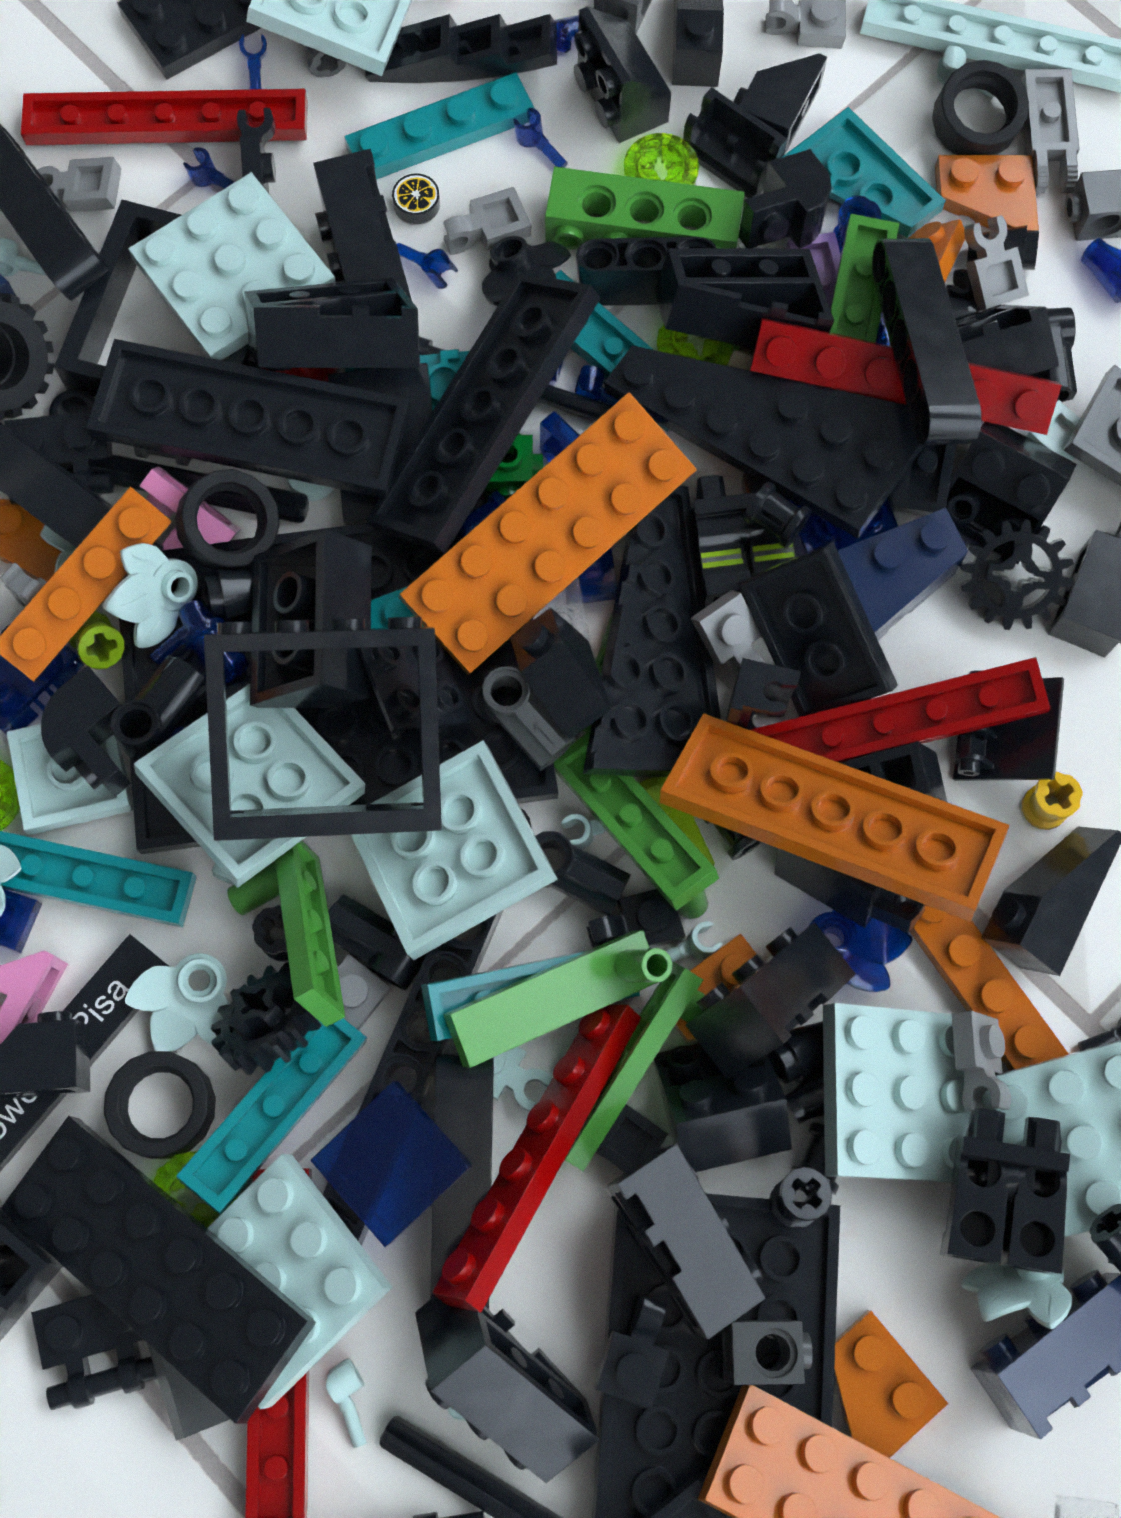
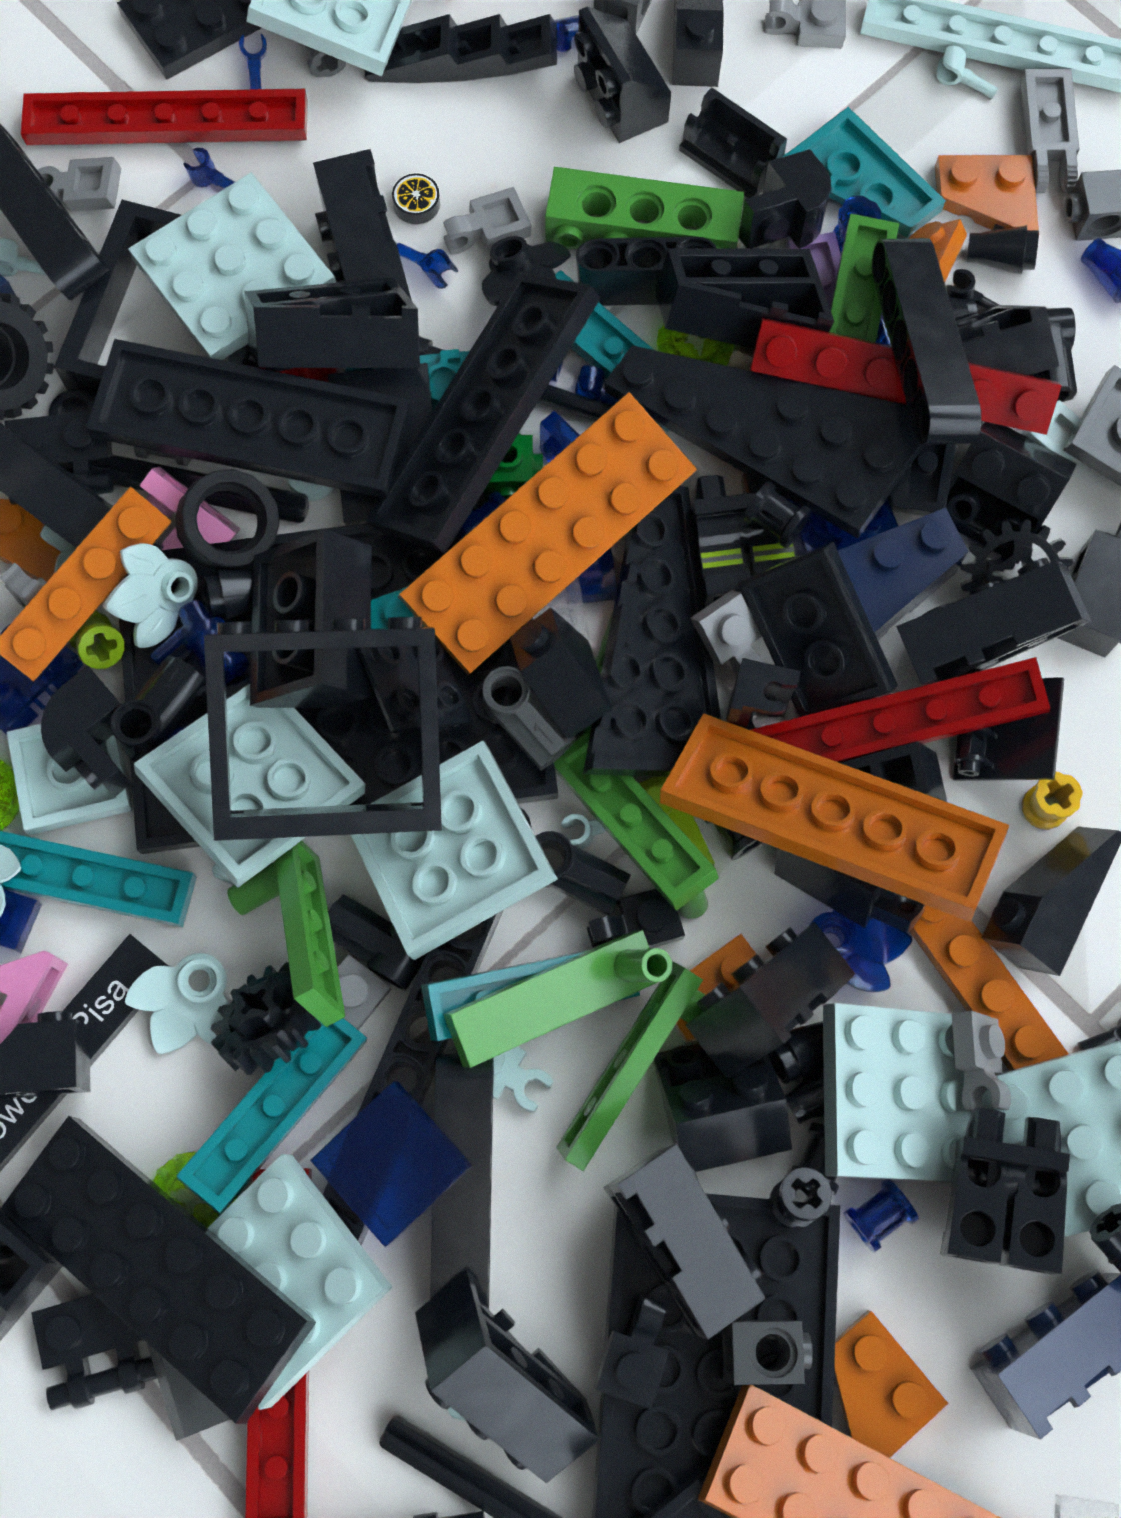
black tyre [104,1051,216,1159] -> none
black plate [237,108,276,194] -> none
black bush [252,905,289,962] -> none
light aqua hand [326,1359,367,1448] -> none
teal plate [344,72,535,180] -> none
red plate [432,1004,642,1313] -> none
clear blue hand [513,108,568,168] -> none
black plate [596,1104,669,1173] -> none
clear neon green gear [624,133,699,185] -> none
light aqua hand [666,921,723,962] -> none
black slope [733,53,828,155] -> none
black tyre [932,60,1029,155] -> none
light aqua plate [961,1263,1072,1329] -> none
light grey plate [964,215,1029,311] -> none
none -> clear blue bush [843,1179,919,1253]
none -> black wedge [896,558,1092,685]

